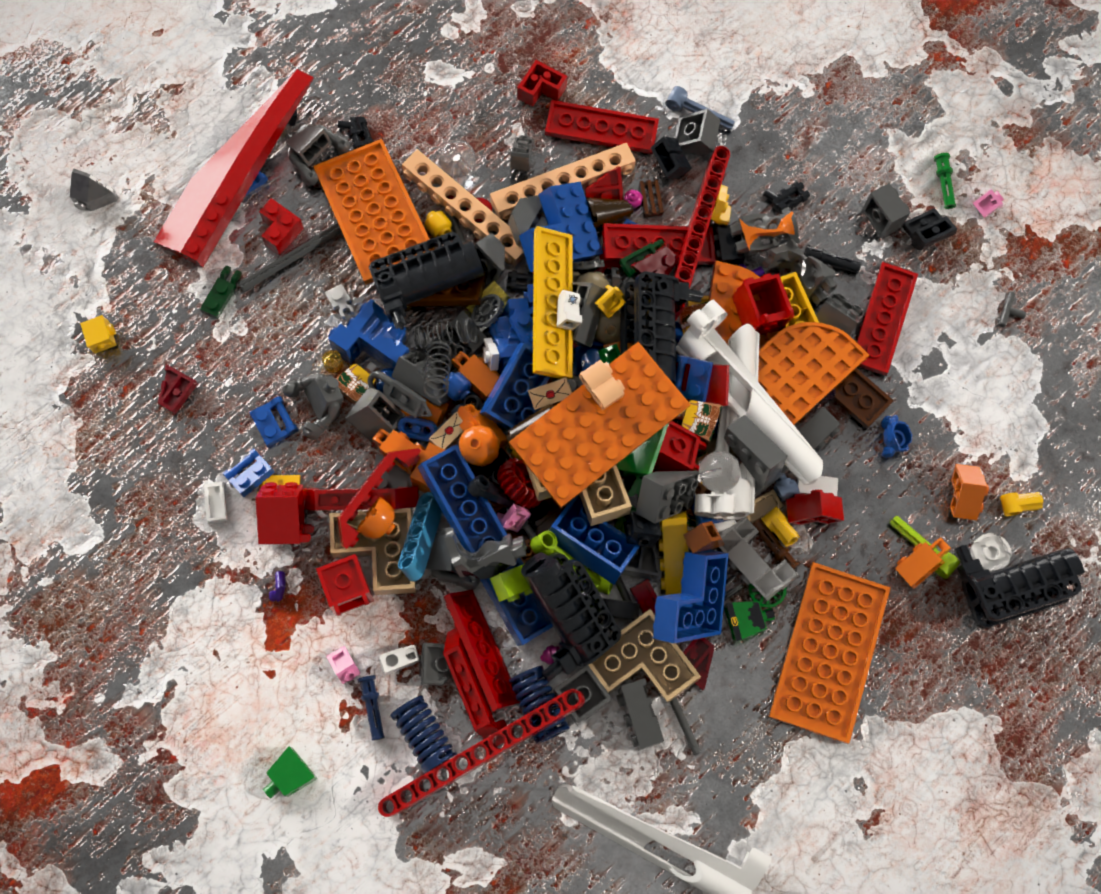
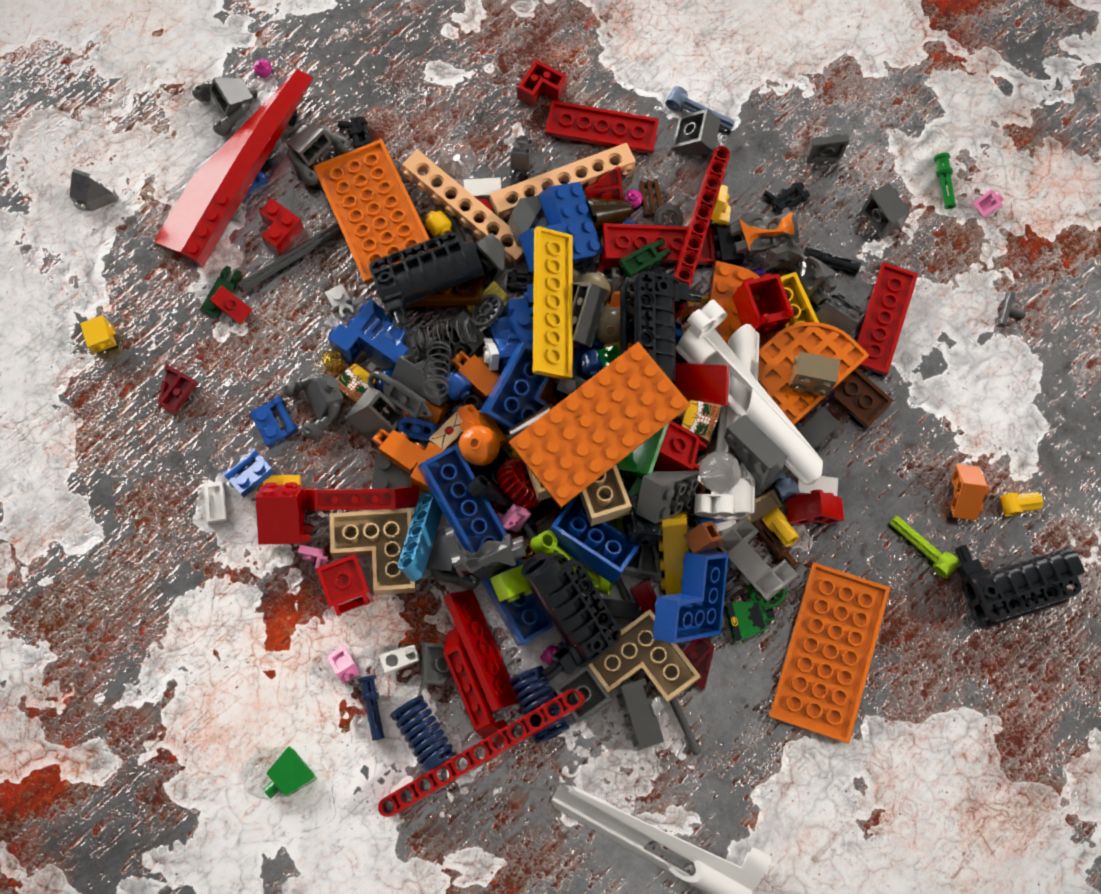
dark purple arm [269,571,286,602] -> none
red slope [337,448,421,549] -> none
orange cylinder [357,497,395,539] -> none
tan tile [528,377,572,410] -> none
white leg [557,290,582,331] -> none
dark grey wheel [573,260,605,270] -> none
light nougat brick [579,360,625,410] -> none
yellow bracket [594,285,626,319] -> none
dark red wing [630,247,680,279] -> none
black piece [651,136,692,179] -> none
blue plate [675,355,713,402] -> none
blue hair [881,415,912,458] -> none
orange brick [895,538,951,589] -> none
black brick [902,208,957,250] -> none
white tile [970,533,1012,572] -> none
none -> dark grey torso [192,75,257,136]
none -> red plate [209,285,253,325]
none -> dark pink plate [253,59,272,78]
none -> bright pink bracket [298,545,328,570]
none -> white tile [463,177,501,198]
none -> dark grey gear [653,204,684,226]
none -> dark tan brick [789,352,840,396]
none -> dark grey plate [804,134,849,164]

